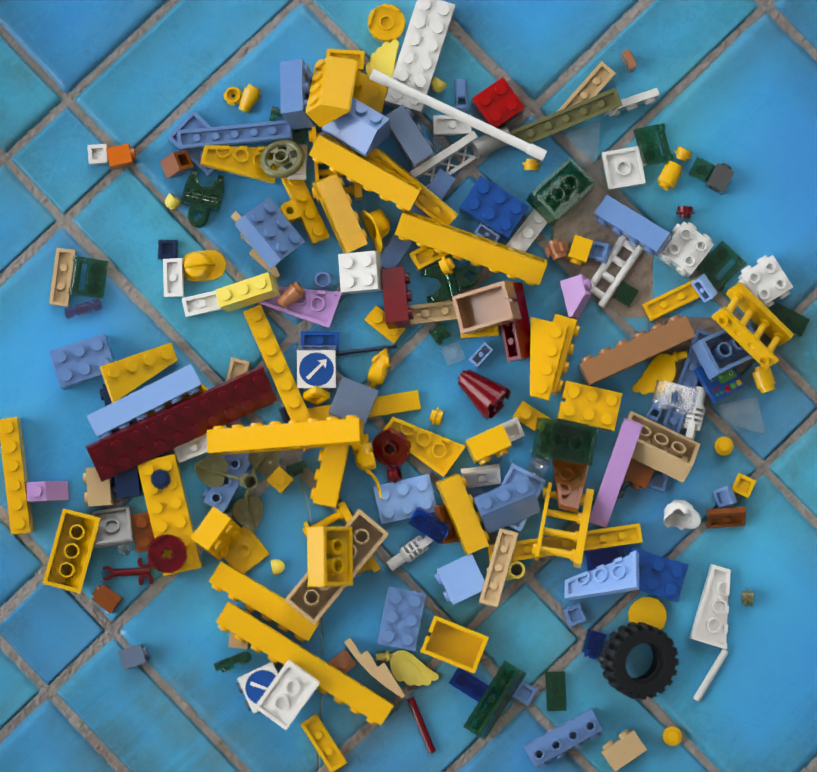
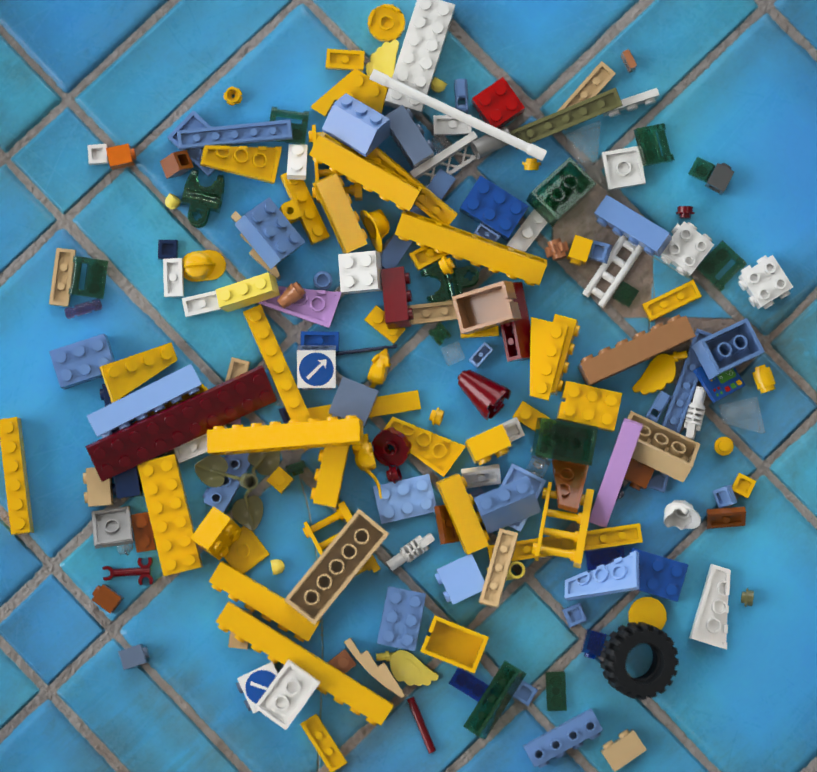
lavender slope [26,481,69,503] -> none
yellow slope [43,508,101,594] -> none
dark red plate [148,534,187,573] -> none
dark blue plate [151,469,171,489] -> none
clear green plate [214,651,251,673] -> none
yellow cone [238,84,262,113] -> none
olive plate [260,139,305,178] -> none
medium blue brick [280,58,315,130] -> none
yellow tile [303,386,330,405] -> none
yellow slope [306,56,358,128] -> none
yellow slope [307,526,353,587] -> none
clear blue plate [408,507,451,544] -> none
lavender slope [560,274,592,320] -> none
clear brick [652,379,699,415] -> none
yellow brick [657,161,682,191] -> none
yellow plate [662,726,682,746] -> none
yellow plate [674,146,692,162] -> none
light blue piece [691,274,718,303] -> none
white bar [693,649,729,702] -> none
yellow fence [711,282,794,370] -> none
clear green plate [771,302,810,337] -> none

